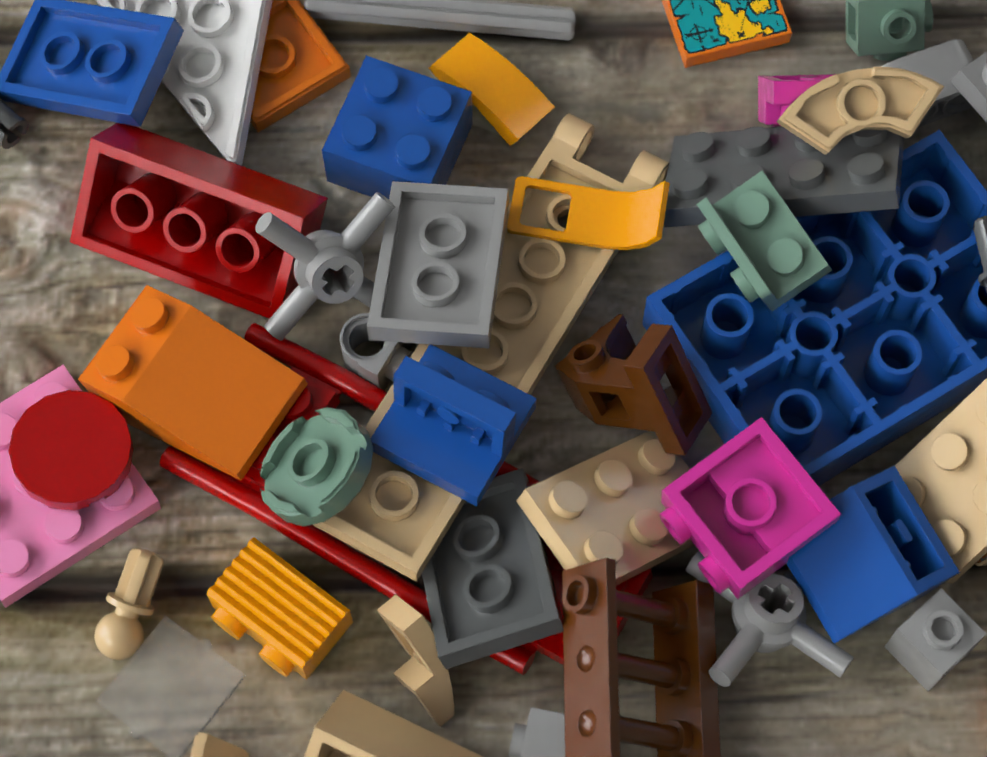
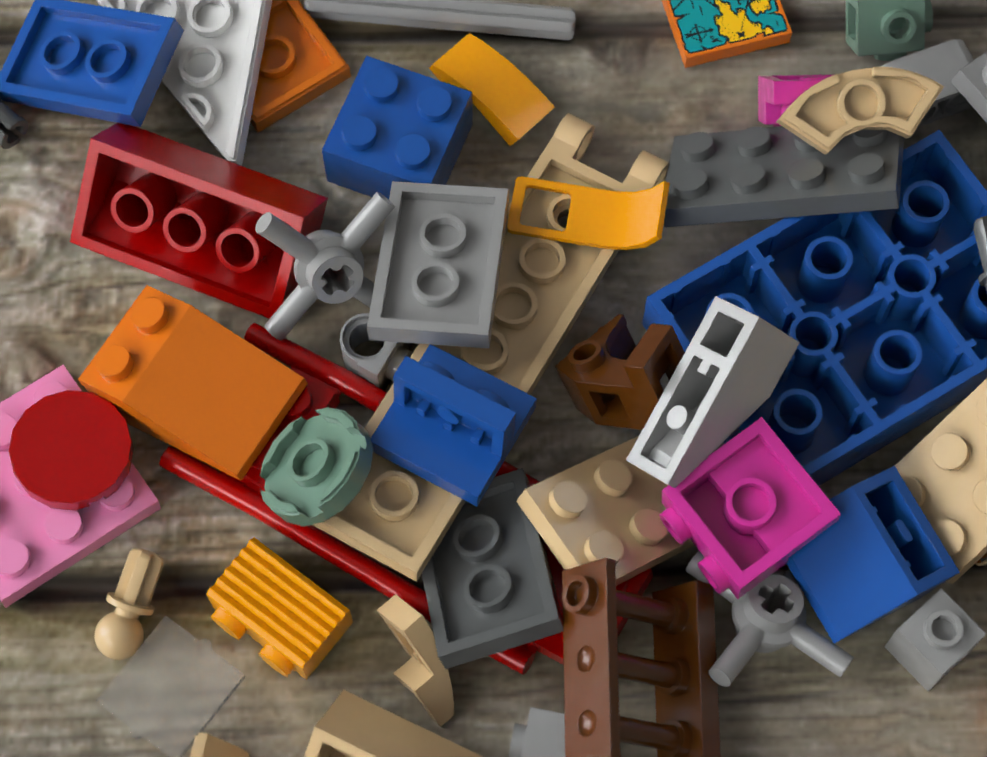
sand green bracket [697,171,832,311] -> none
none -> light grey slope [626,296,800,488]

